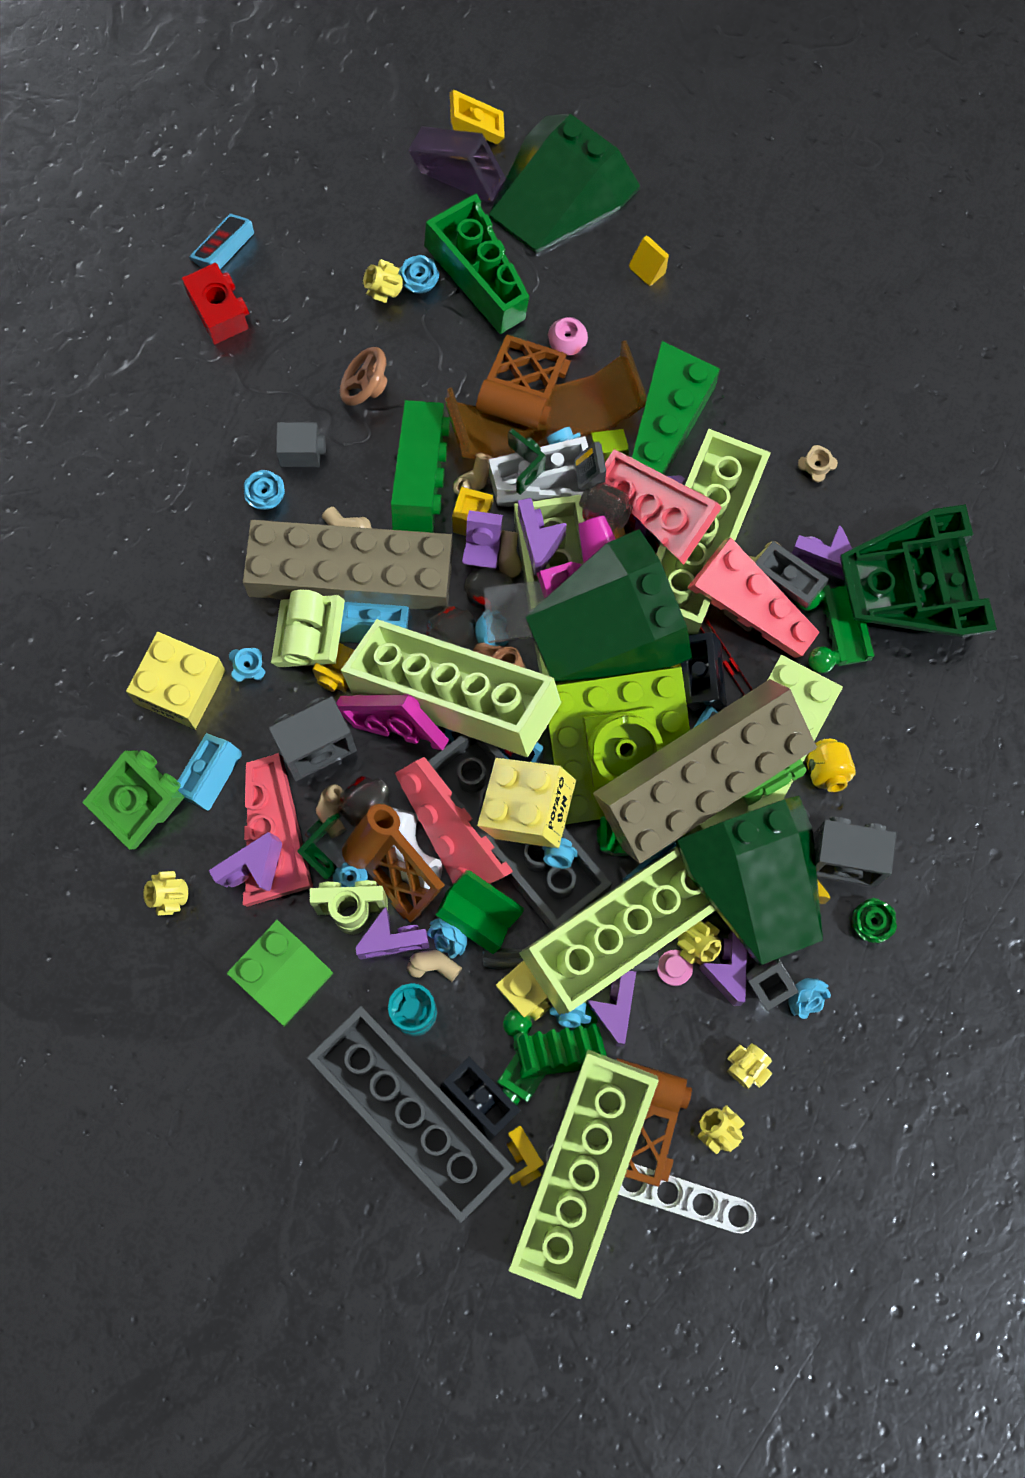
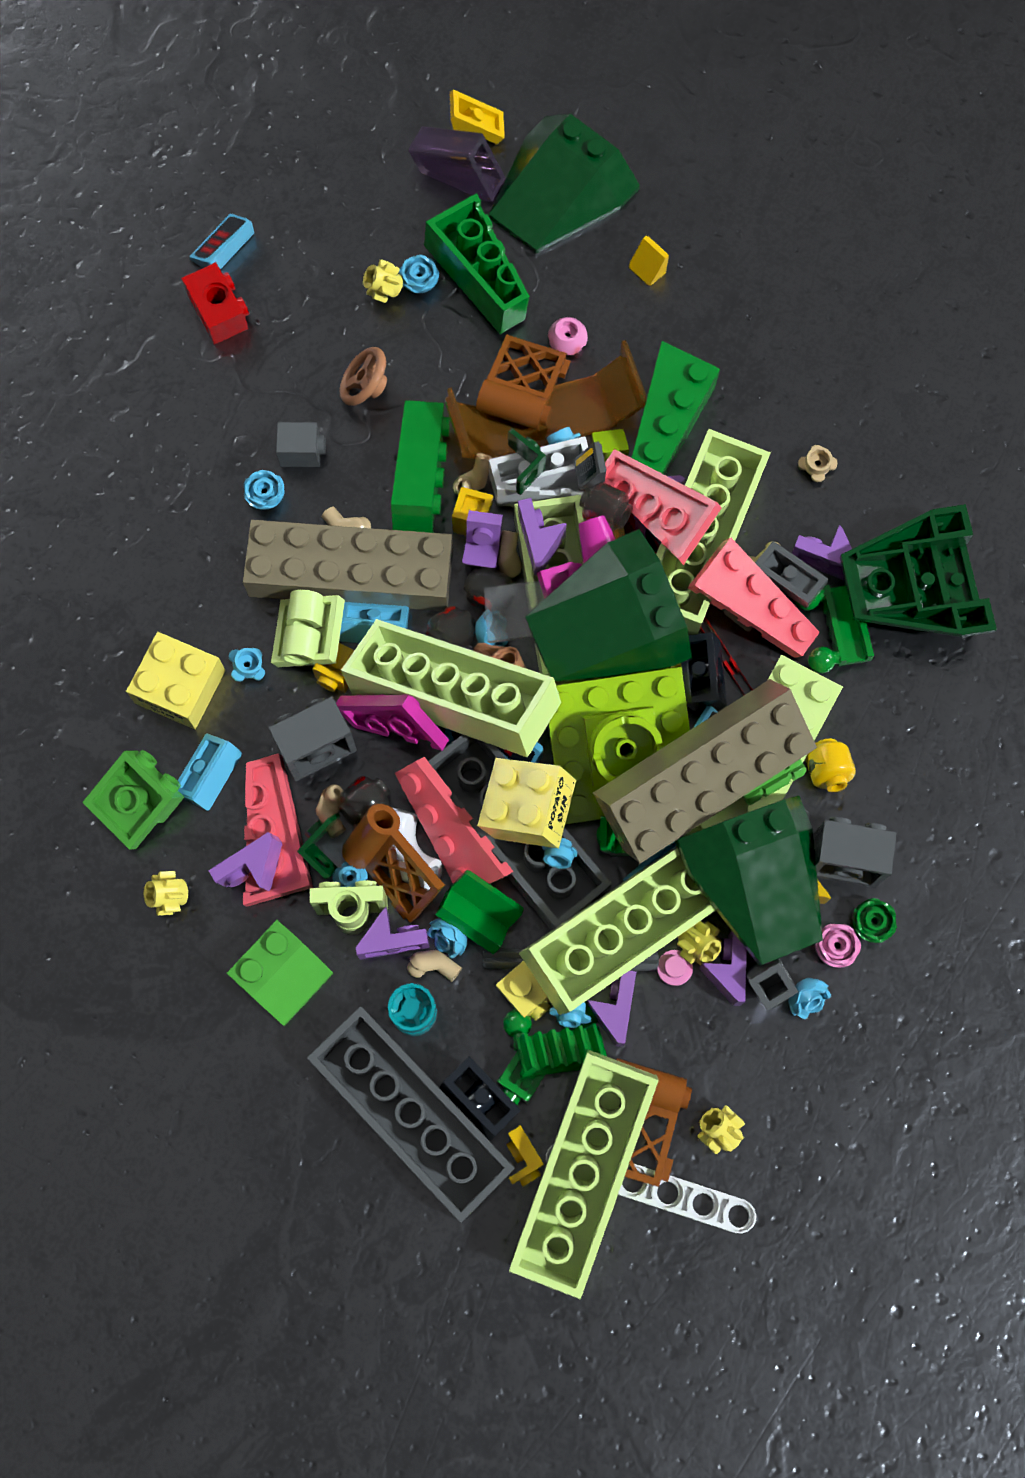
light yellow gear [727,1043,773,1089] -> none
none -> bright pink plate [815,924,861,967]

